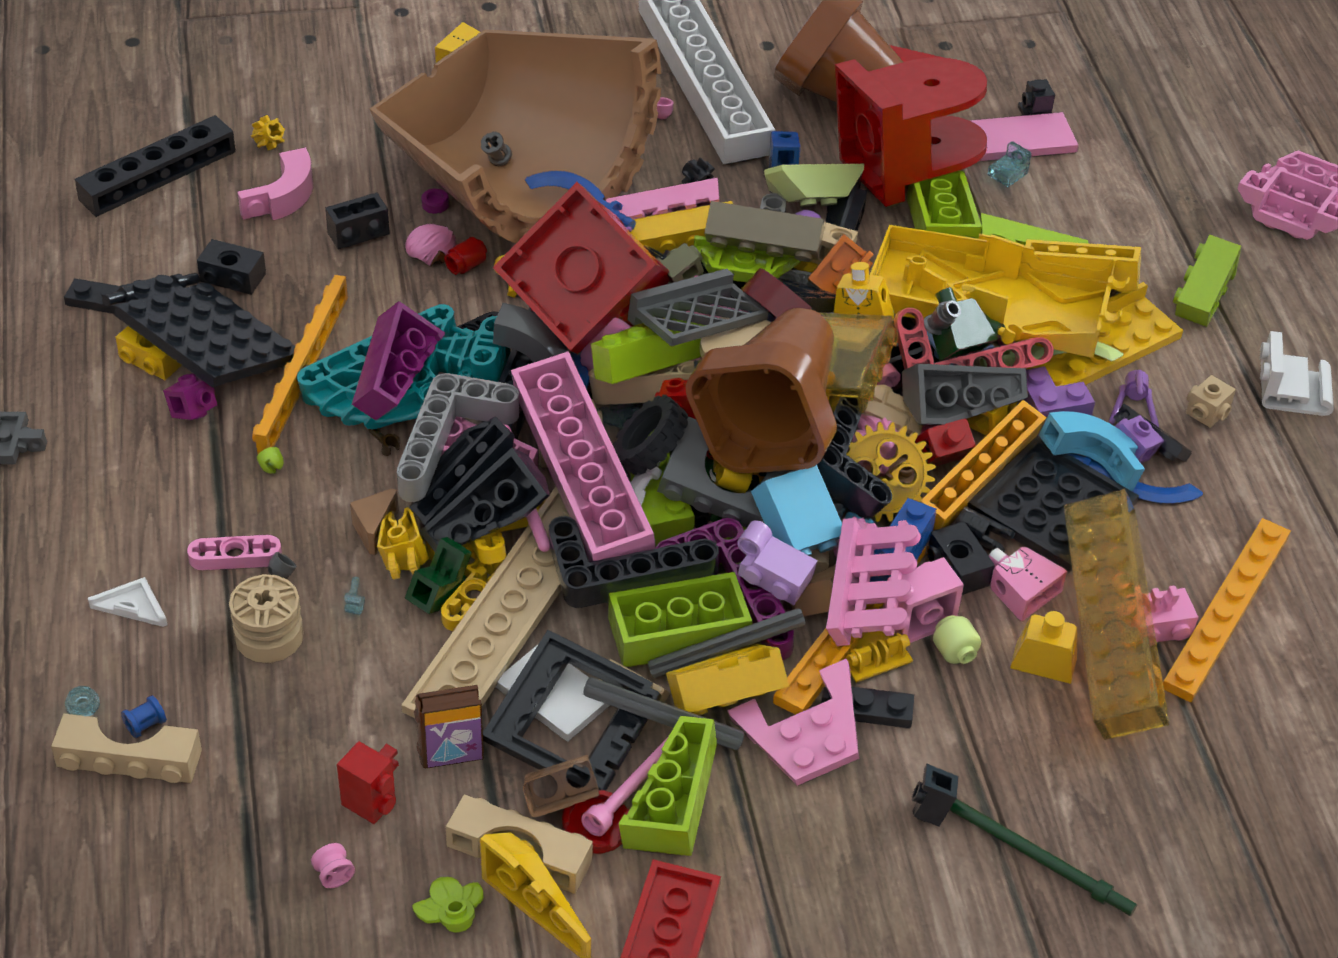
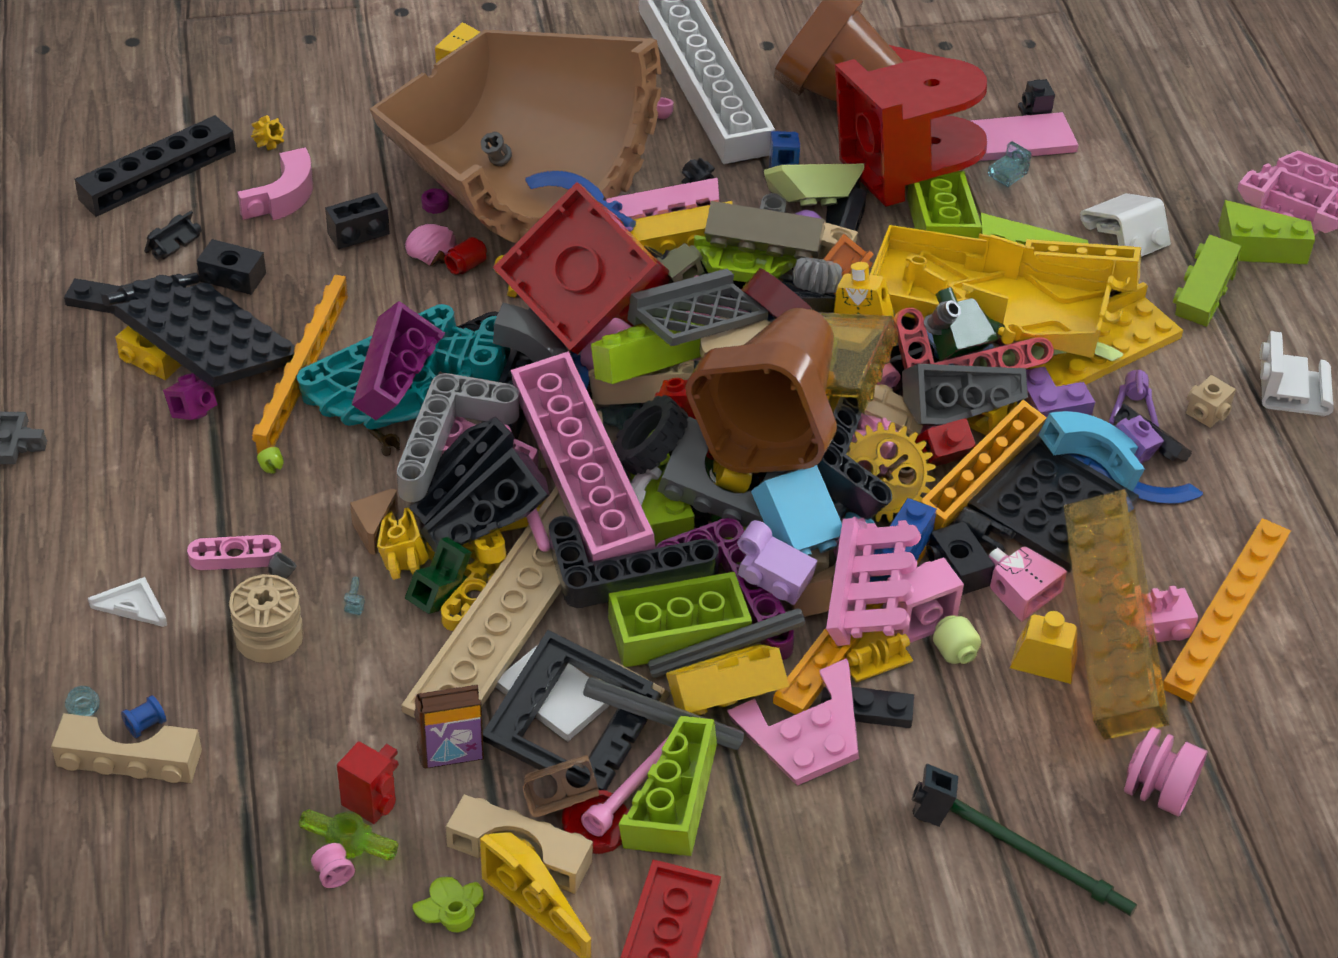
none -> black hinge [144,210,202,260]
none -> clear neon green axle [299,809,399,861]
none -> light grey gear [793,257,842,294]
none -> white piece [1080,193,1171,257]
none -> bright pink wheel [1124,727,1208,817]
none -> lime wedge [1218,200,1315,264]

